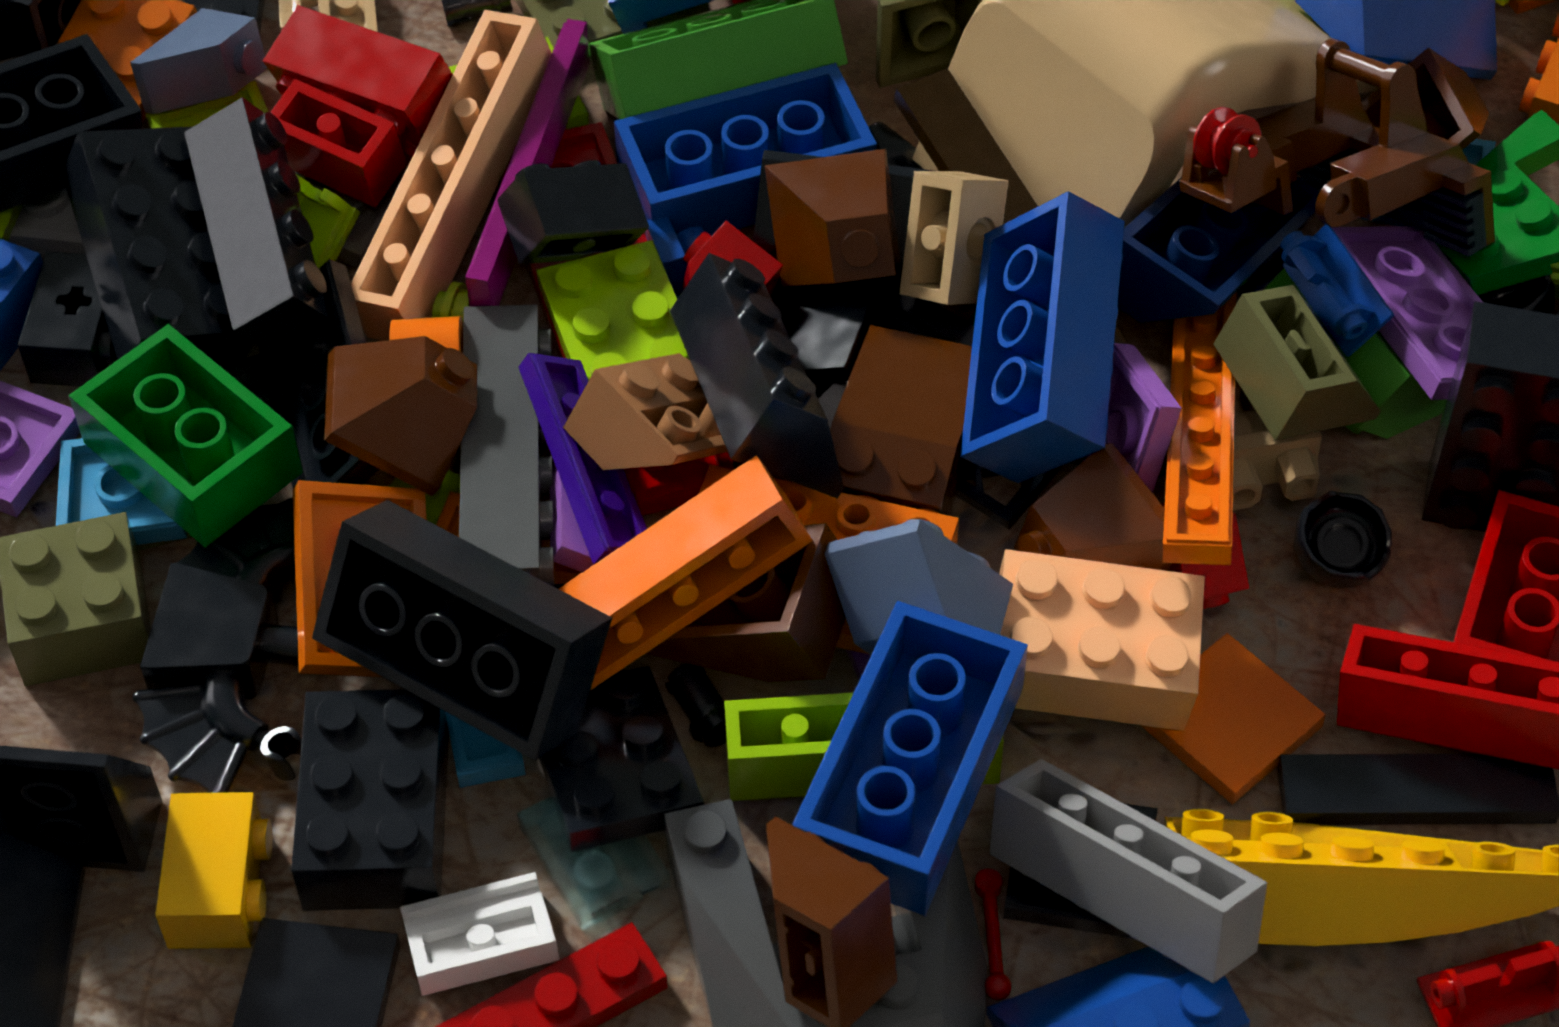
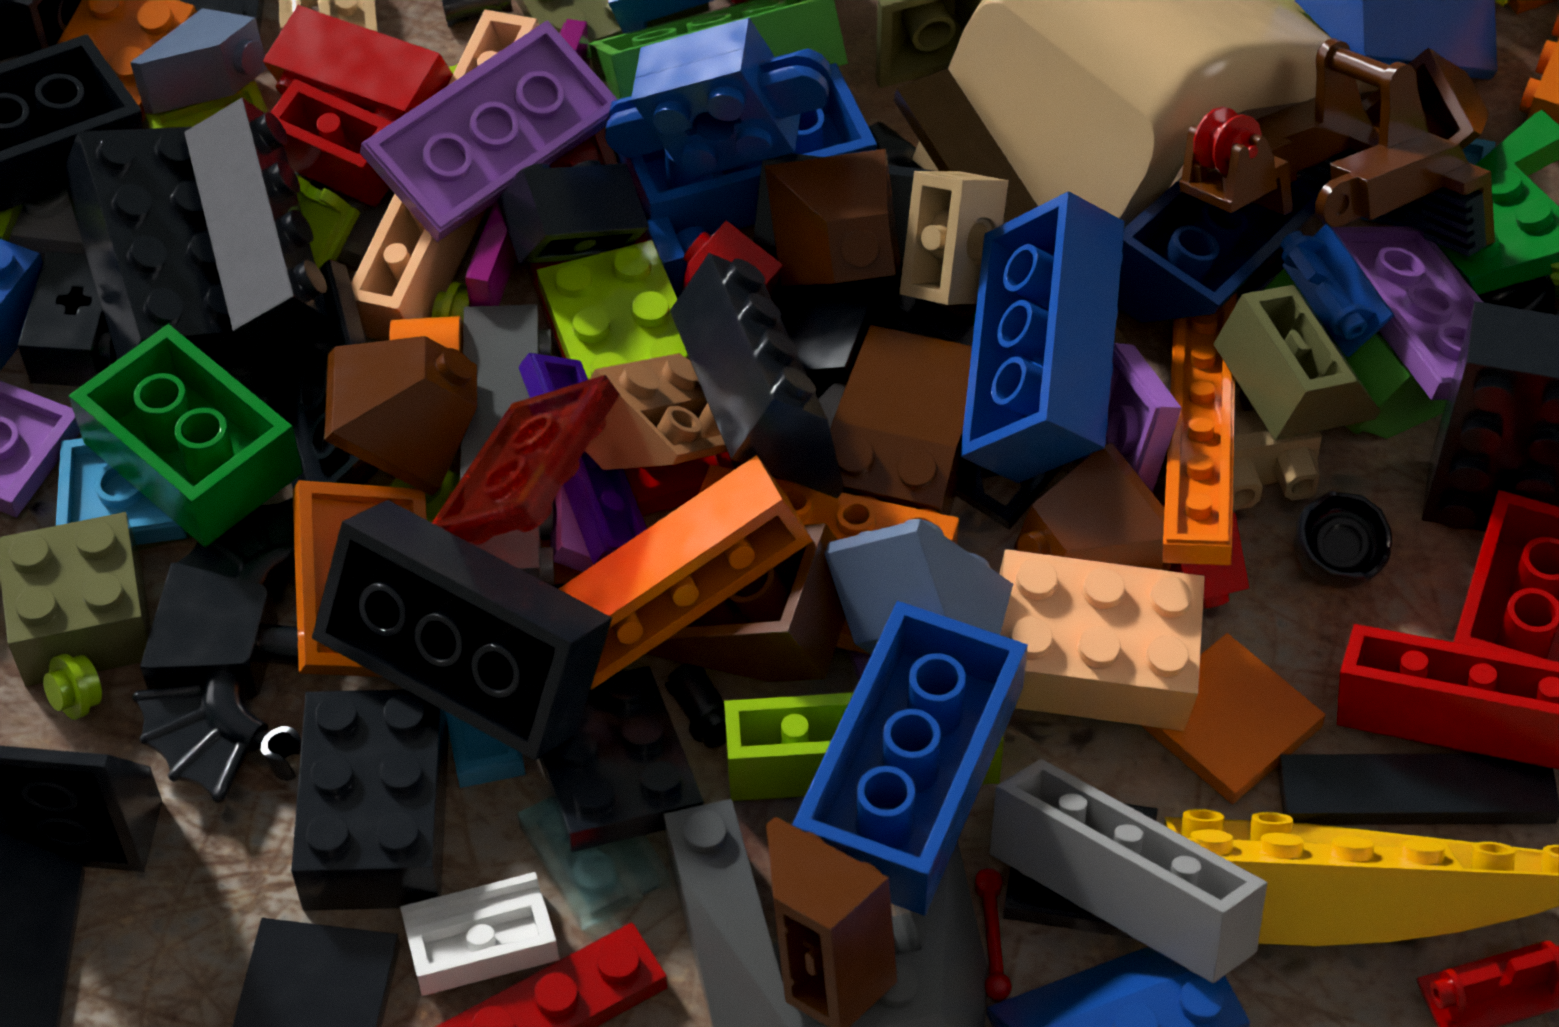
yellow brick [155,792,273,949] -> none
none -> lime plate [43,654,102,720]
none -> medium lavender tile [360,20,618,242]
none -> clear red plate [432,375,620,545]
none -> blue brick [605,17,831,180]

